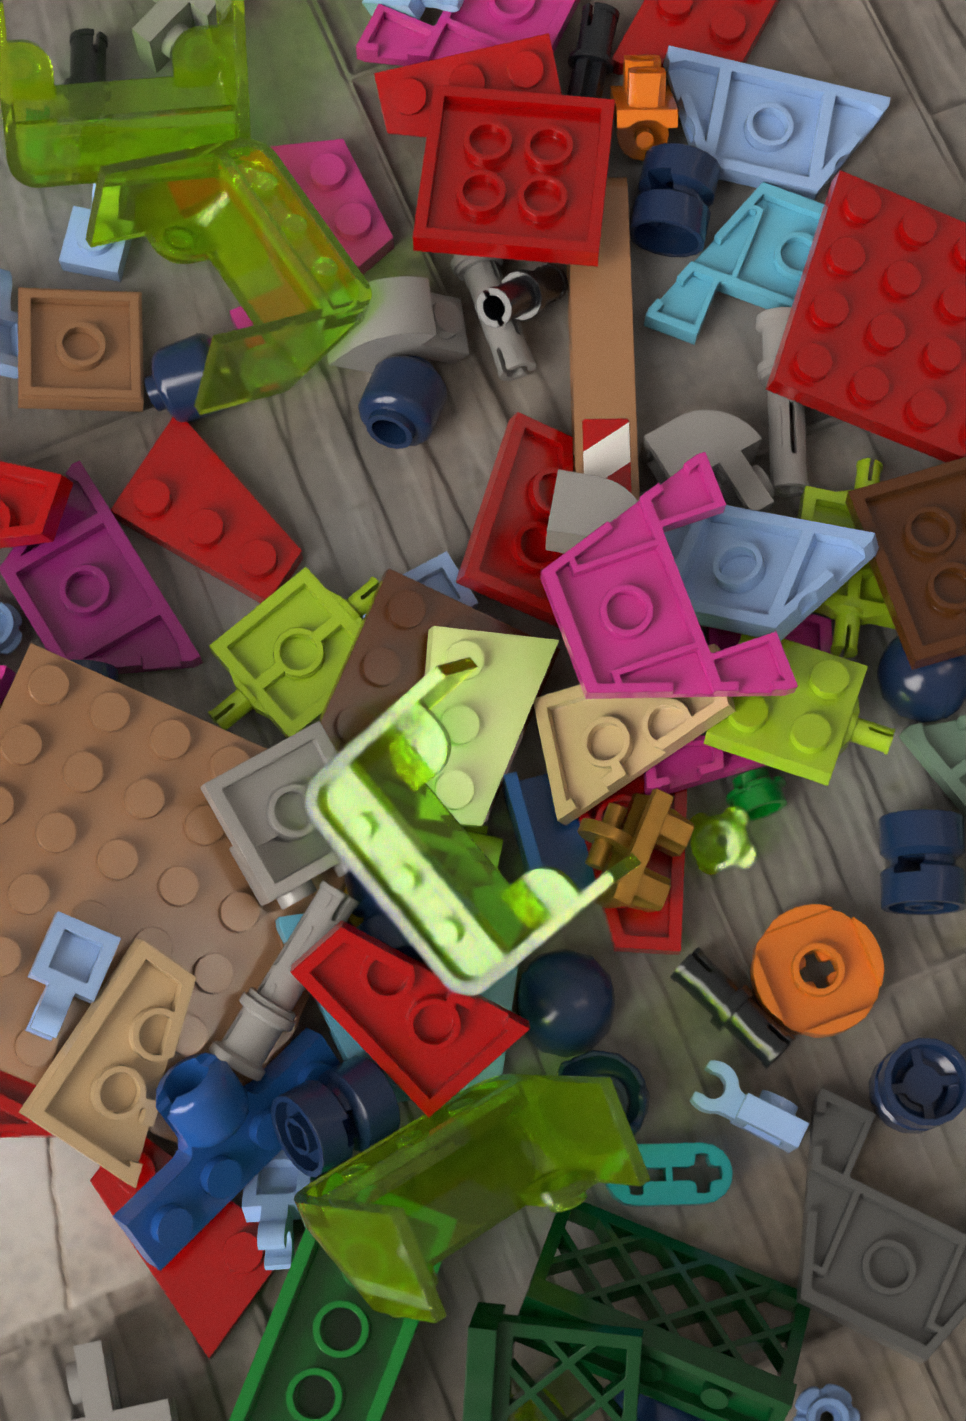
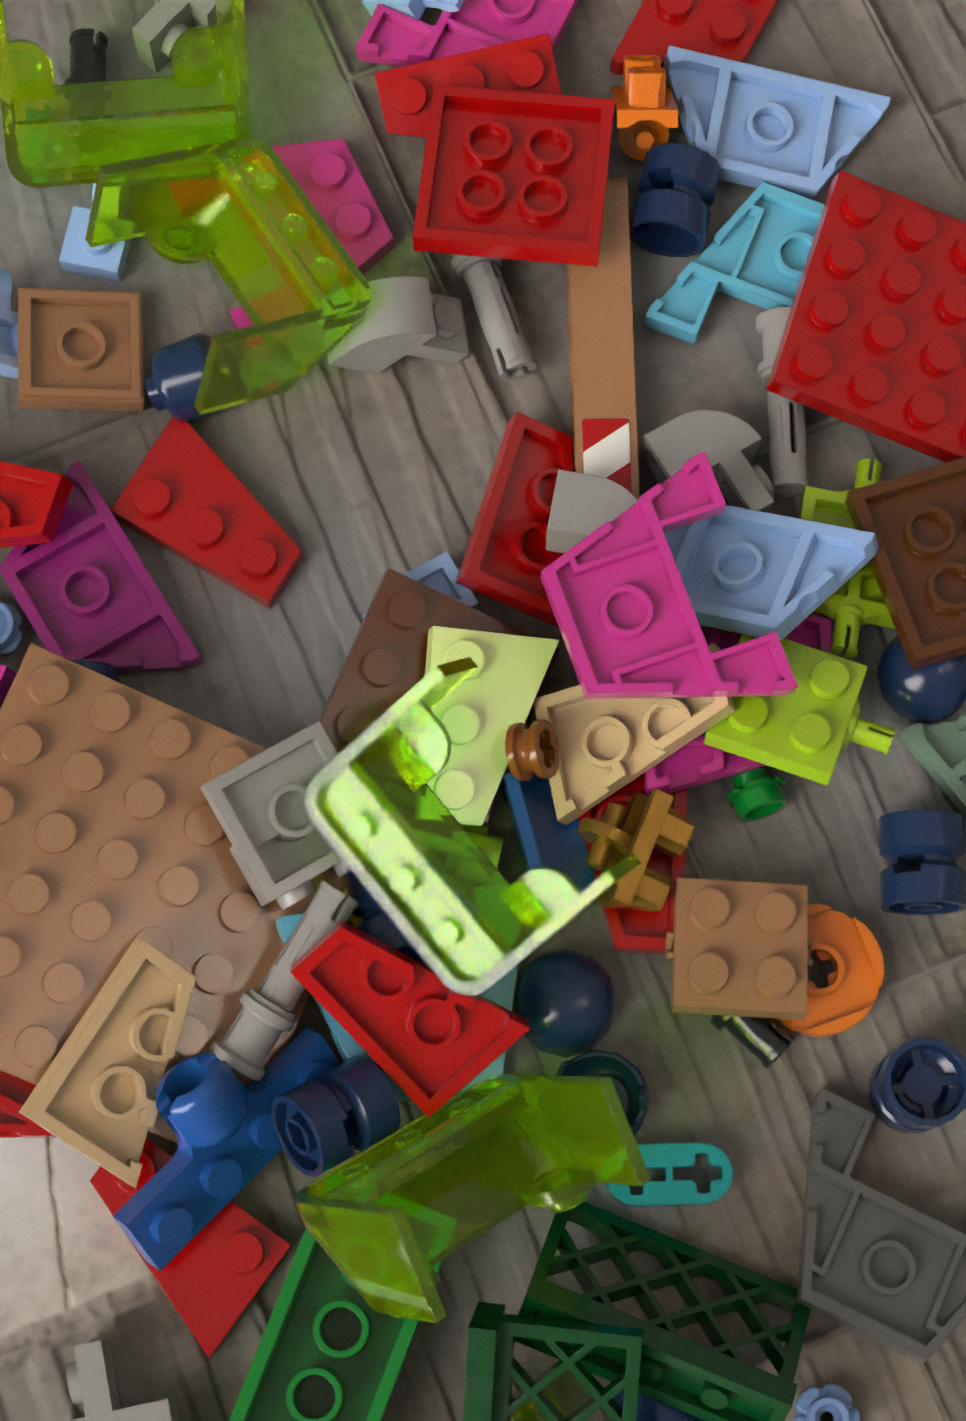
light blue plate [25,911,121,1041] -> none
lime plate [207,567,379,738] -> none
light blue plate [241,1149,317,1270] -> none
dark blue head [358,356,448,449] -> none
black pin [476,263,568,328] -> none
black axle [568,2,620,98] -> none
light blue plate [689,1060,809,1153] -> none
clear neon green plate [690,806,758,875] -> none
none -> dark orange bush [505,719,559,782]
none -> medium nougat plate [665,877,813,1020]

